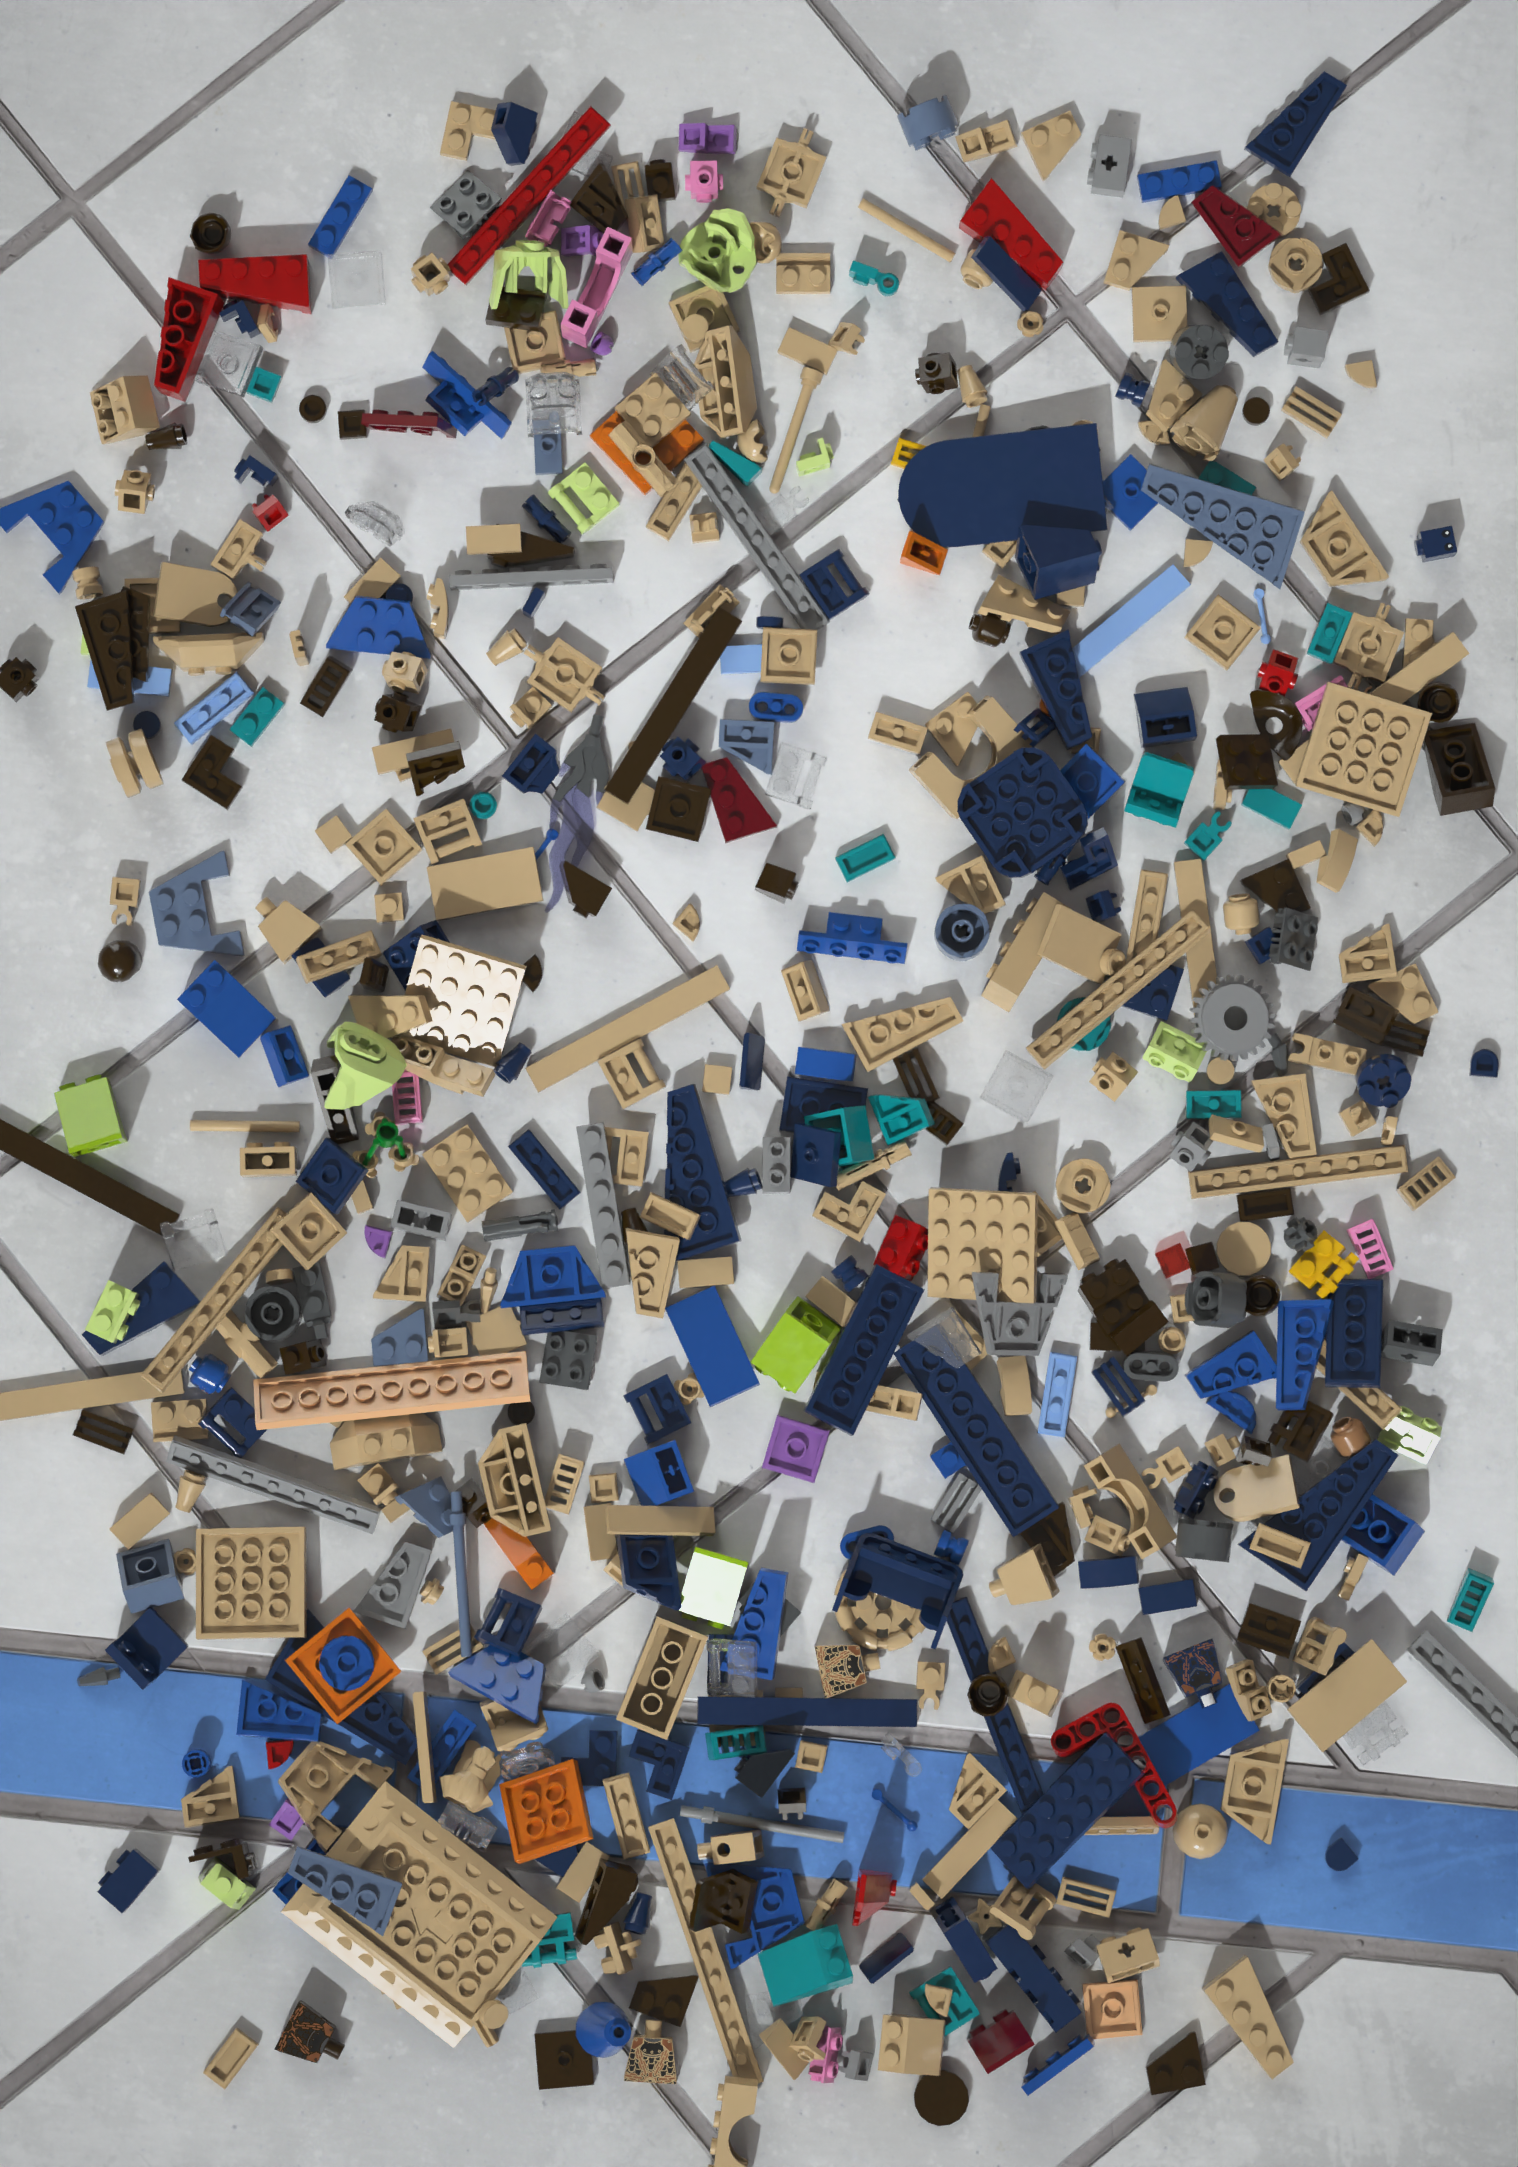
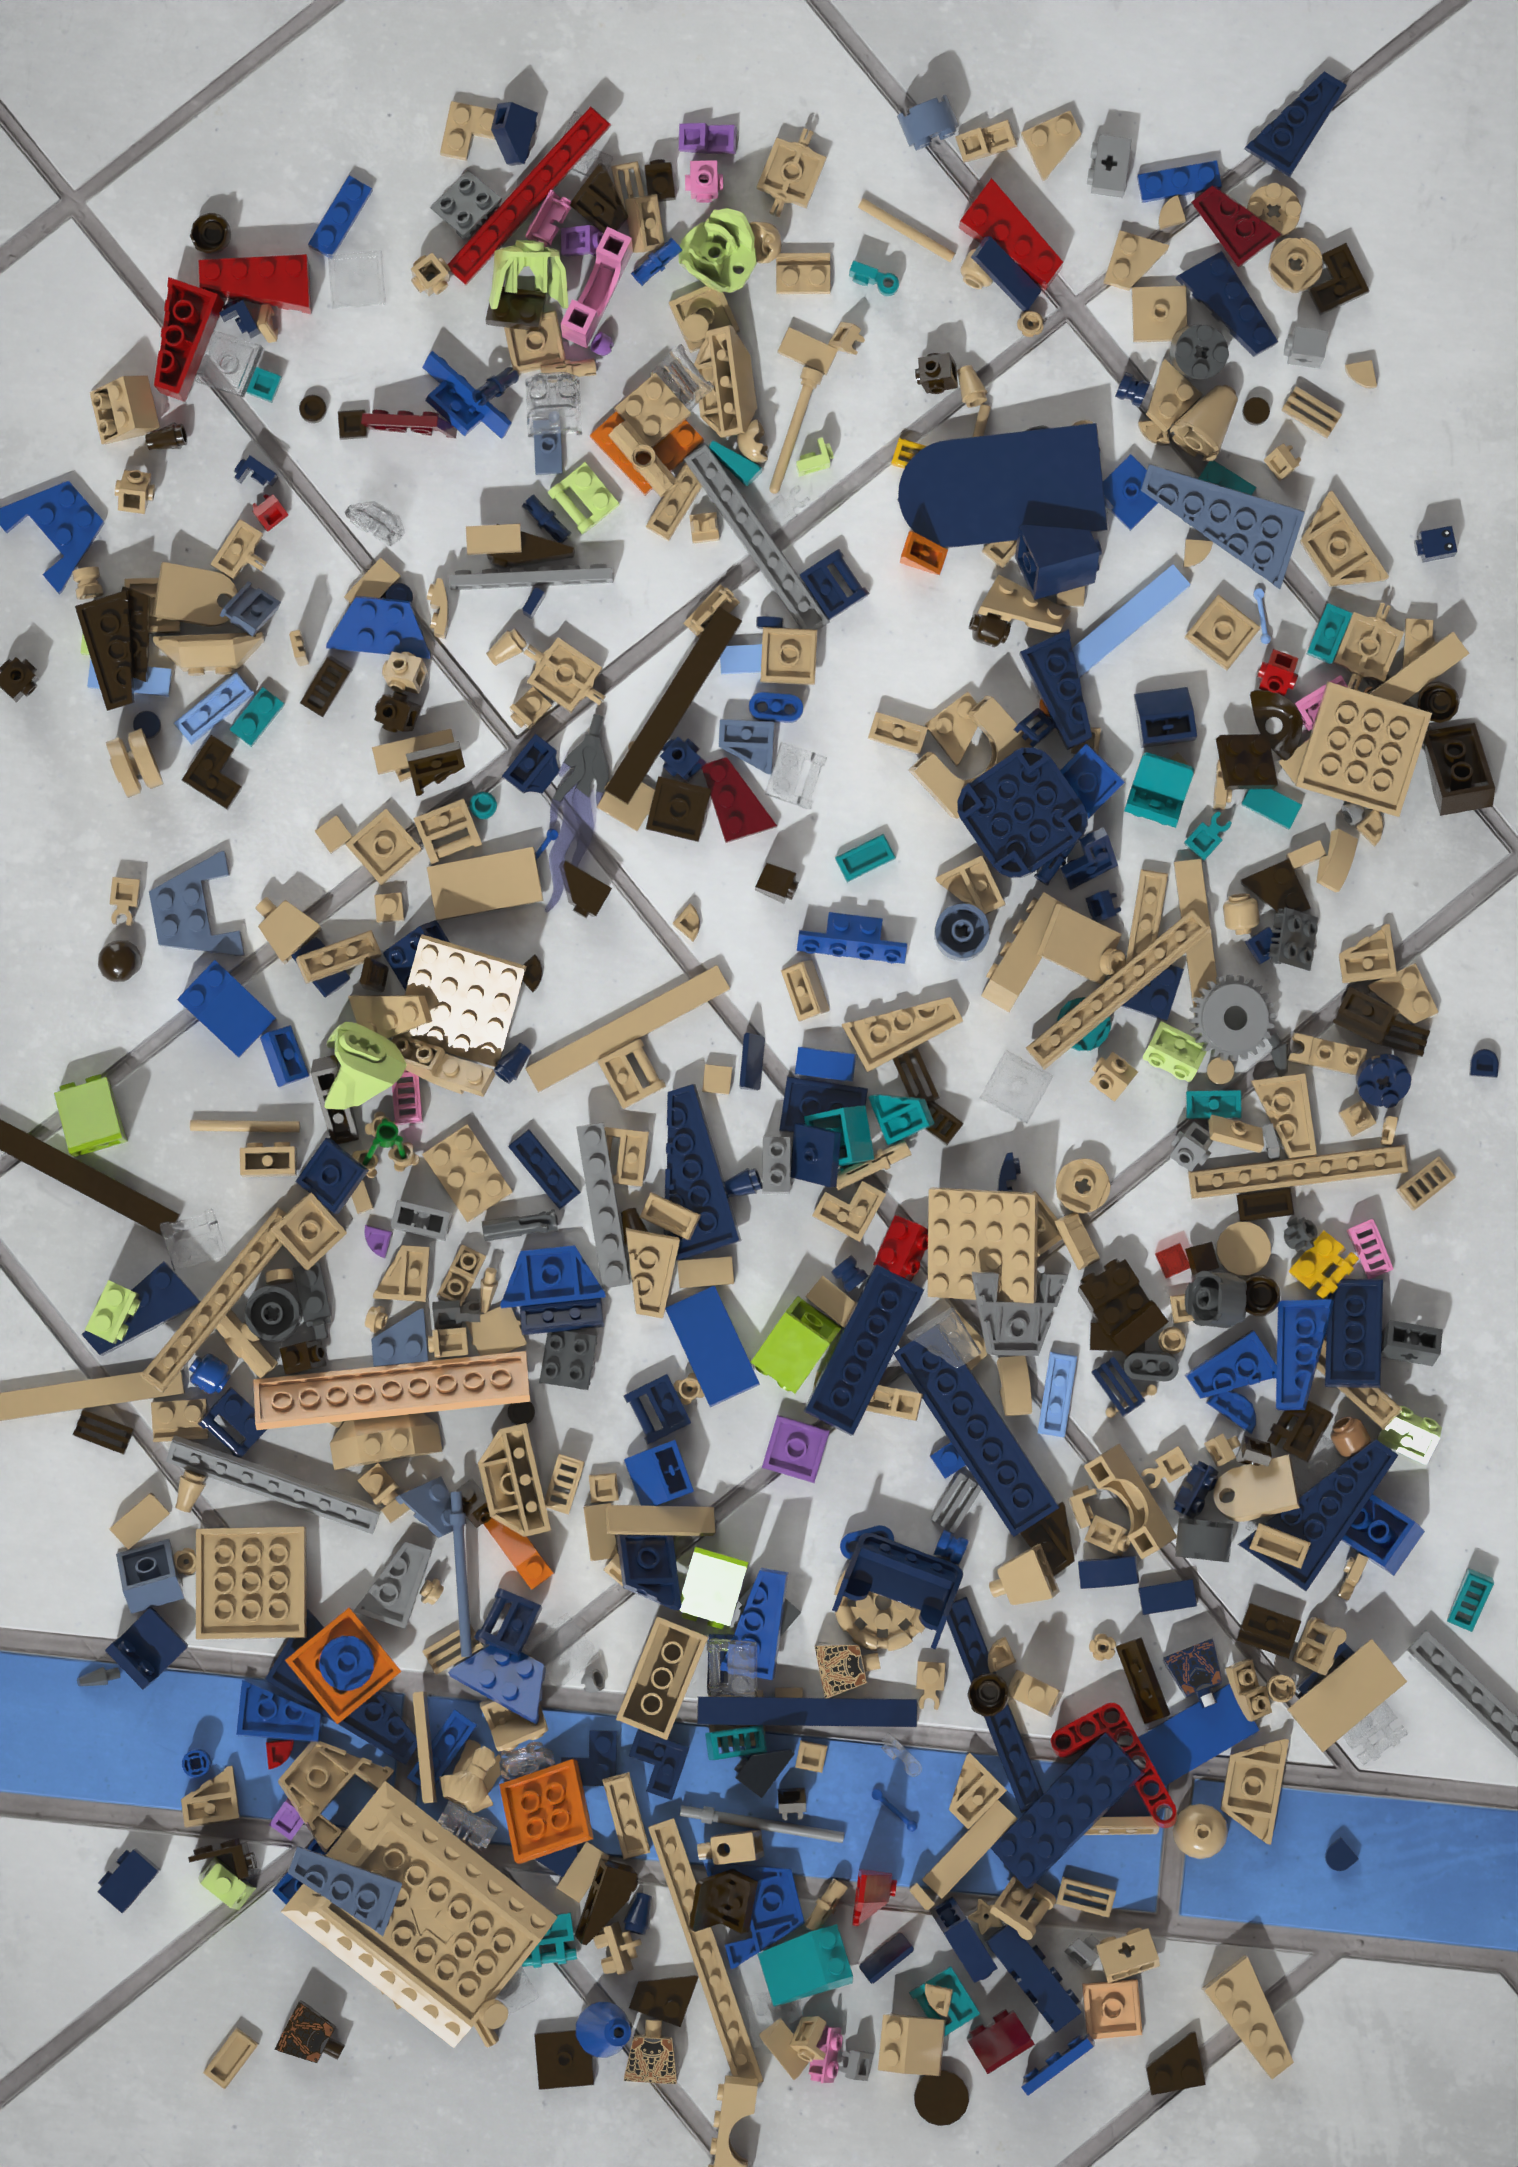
none -> tan plate [365,1306,388,1333]

